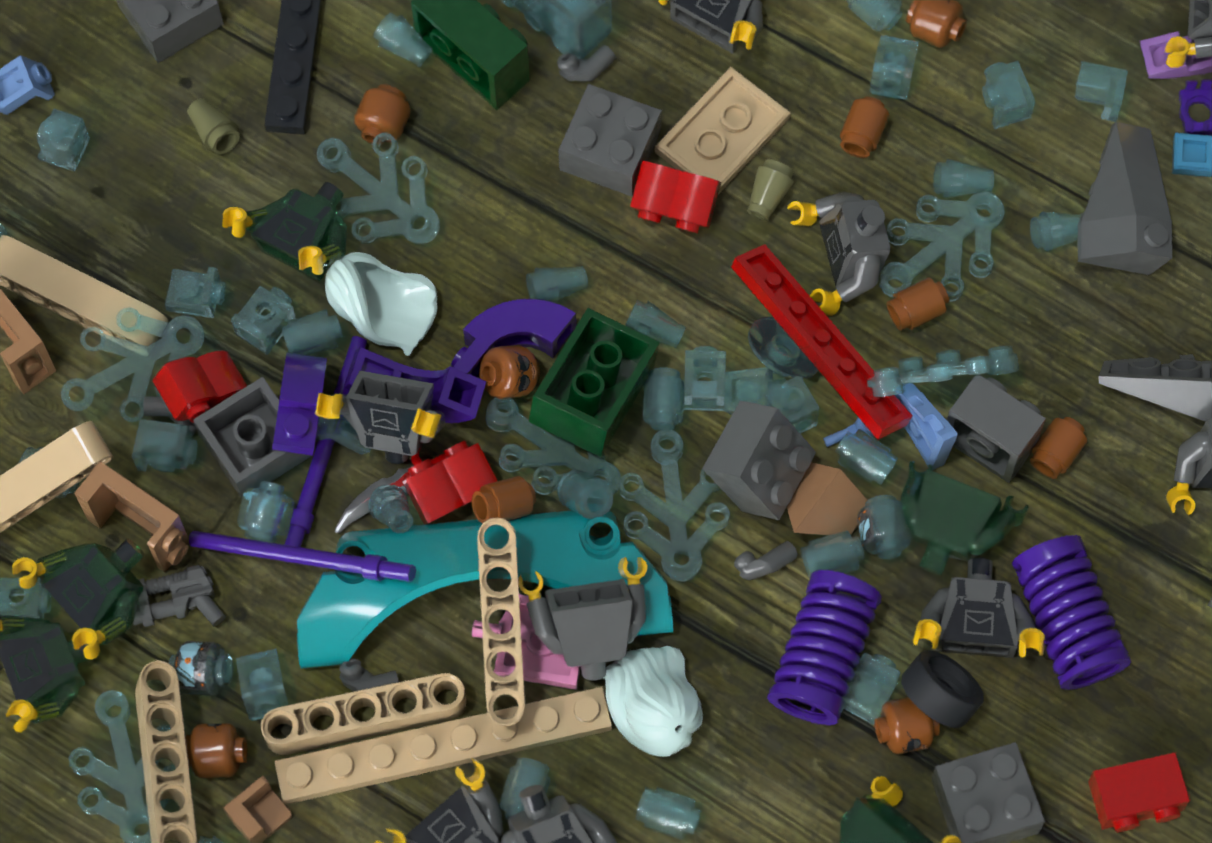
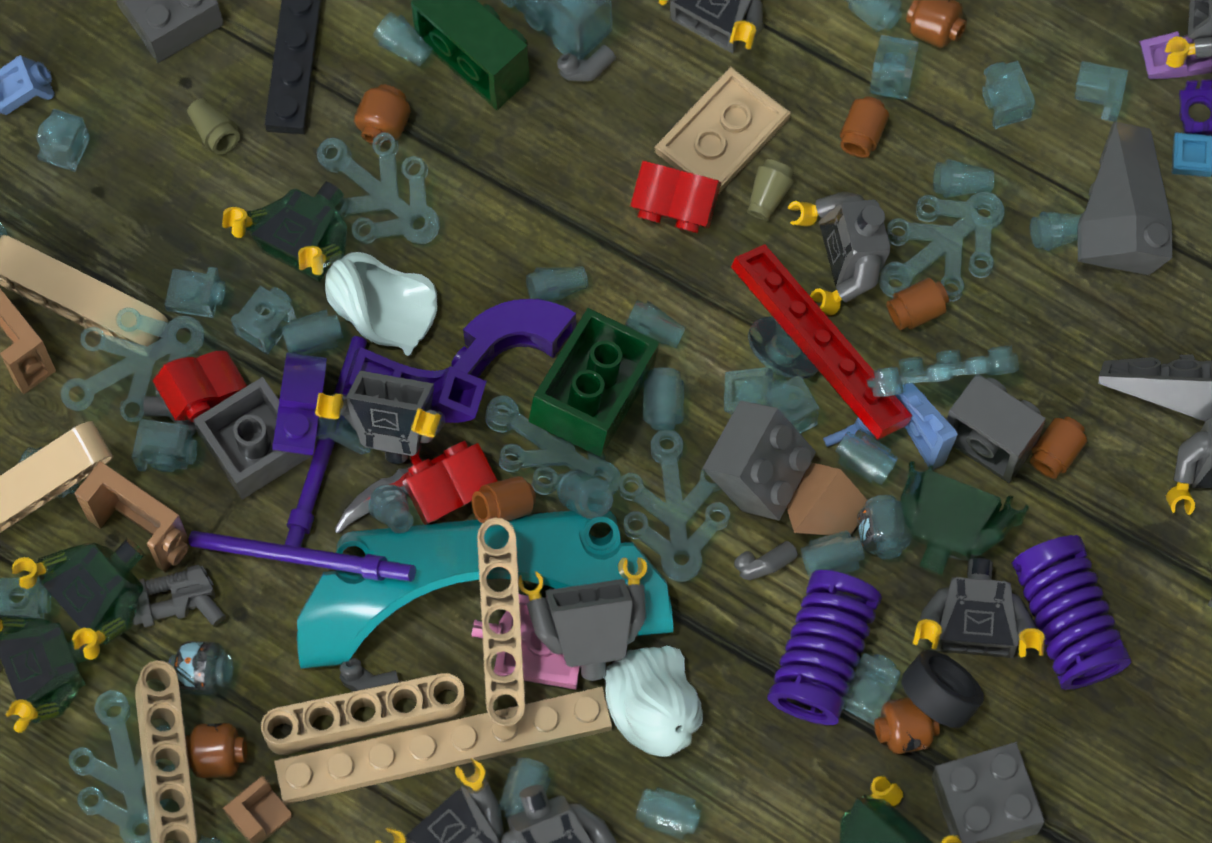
clear light blue bracket [236,648,289,721] -> none
clear light blue head [237,481,295,543] -> none
dark orange head [479,345,540,399] -> none
dark grey brick [558,84,662,197] -> none
clear light blue brick [684,346,726,411] -> none
red brick [1088,752,1190,832] -> none

